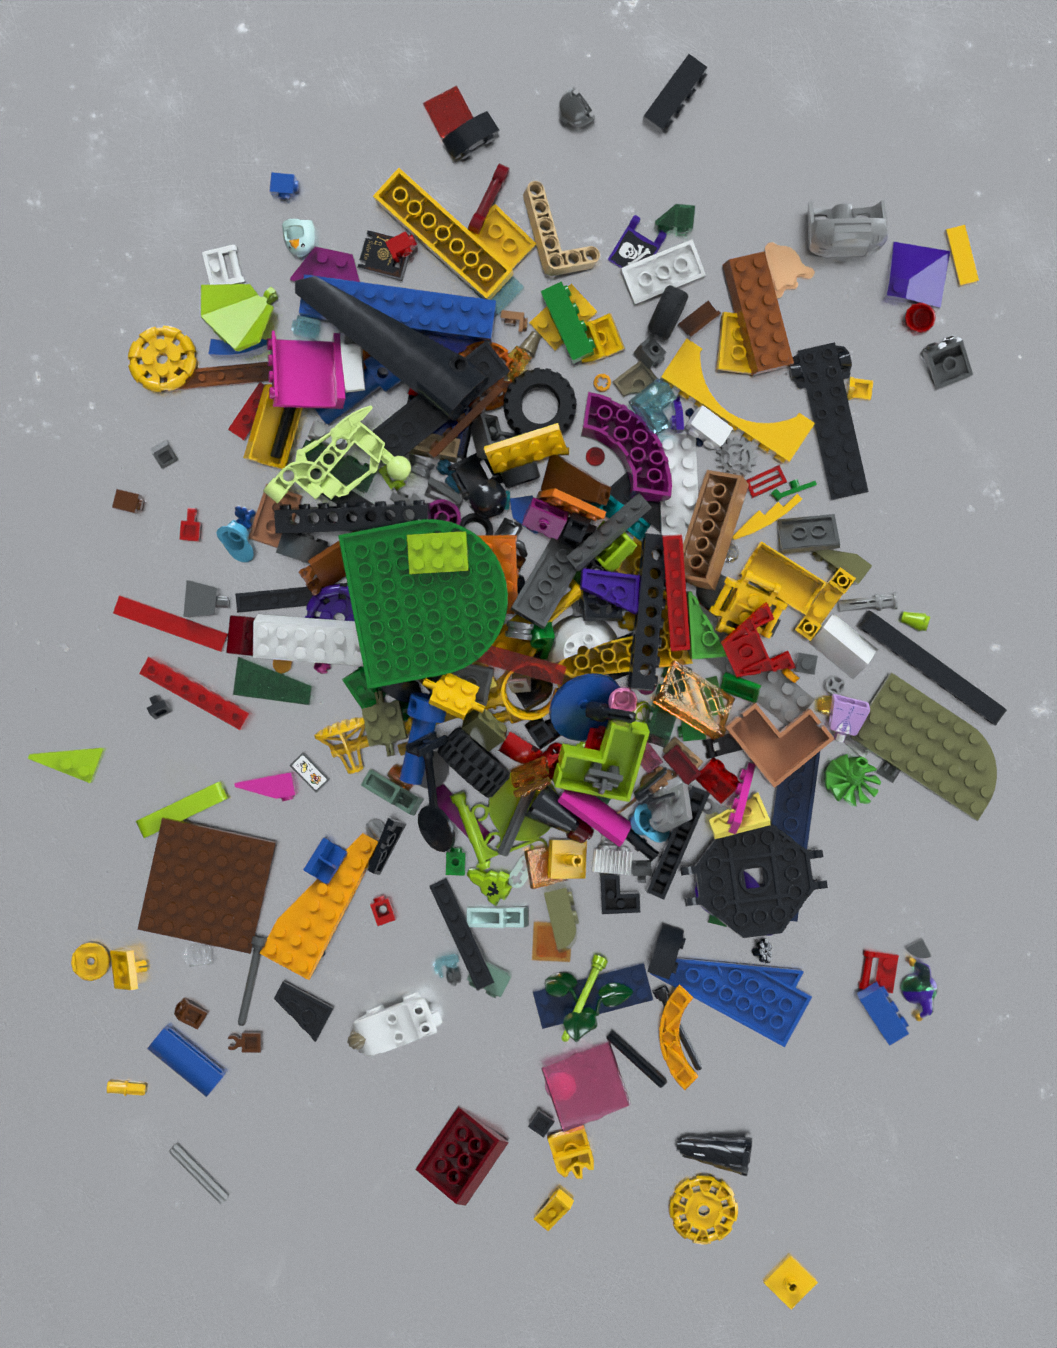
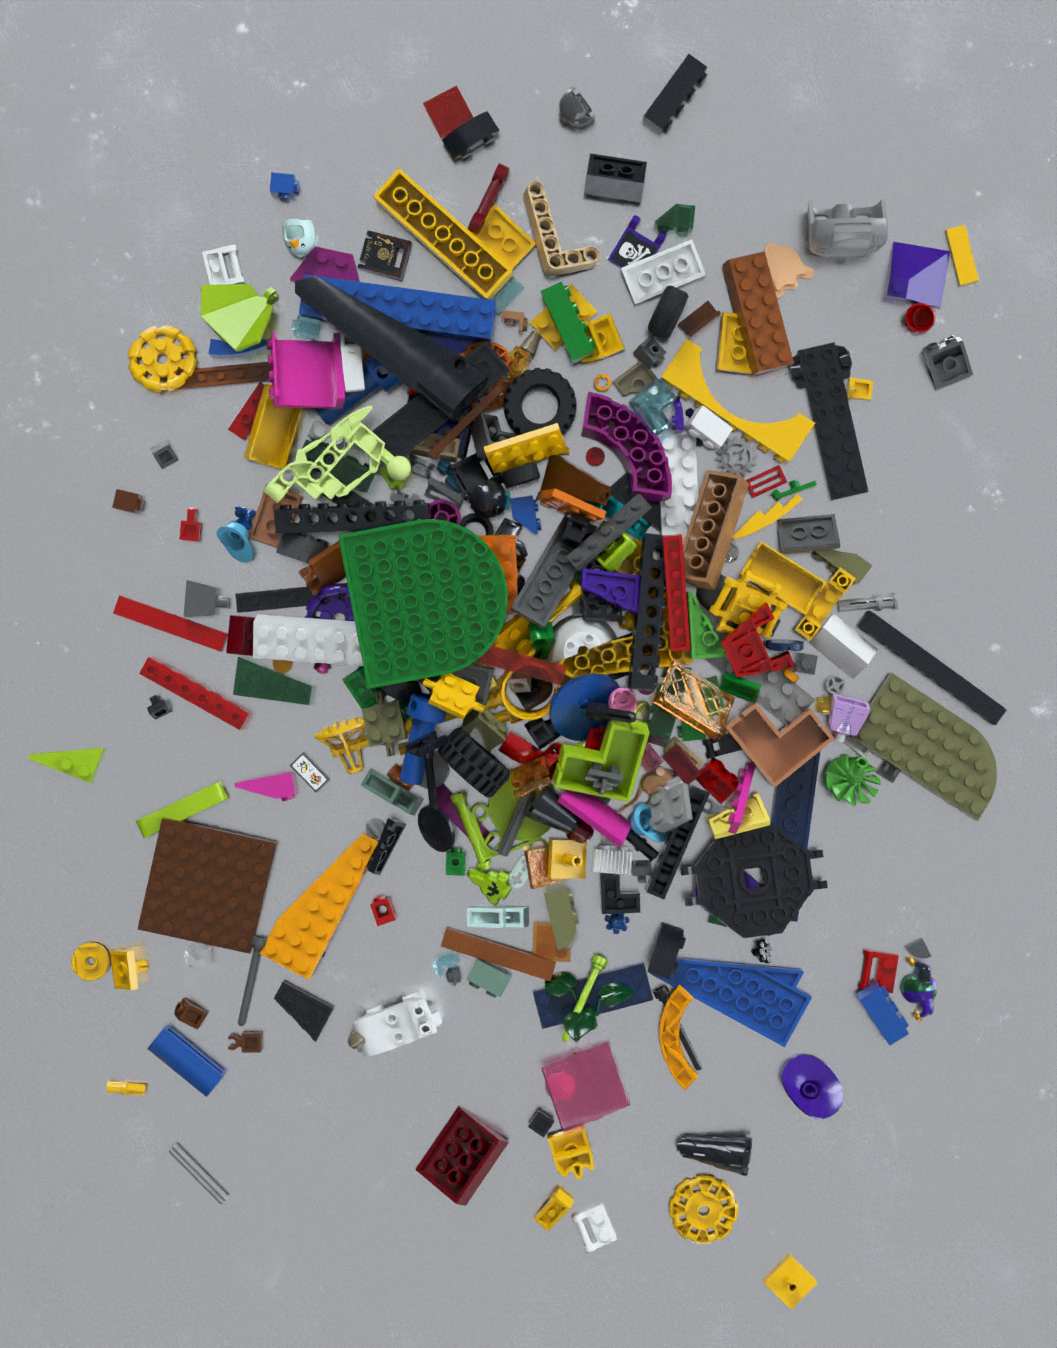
black axle [271,407,296,459] -> none
blue panel [303,837,347,884] -> none
red brick [385,231,418,263] -> none
lime plate [407,531,469,574] -> none
black tile [429,878,495,991] -> none
flat silver wheel [505,621,534,640] -> none
magenta brick [522,497,568,540] -> none
black axle [606,1031,667,1088] -> none
black plant [634,767,675,806] -> none
lime cone [901,611,930,632] -> none
none -> dark orange tile [441,927,556,981]
none -> white plate [571,1203,617,1253]
none -> black slope [584,153,647,203]
none -> blue plant [604,913,630,934]
none -> dark blue tile [765,639,804,651]
none -> dark purple hat [781,1055,844,1119]

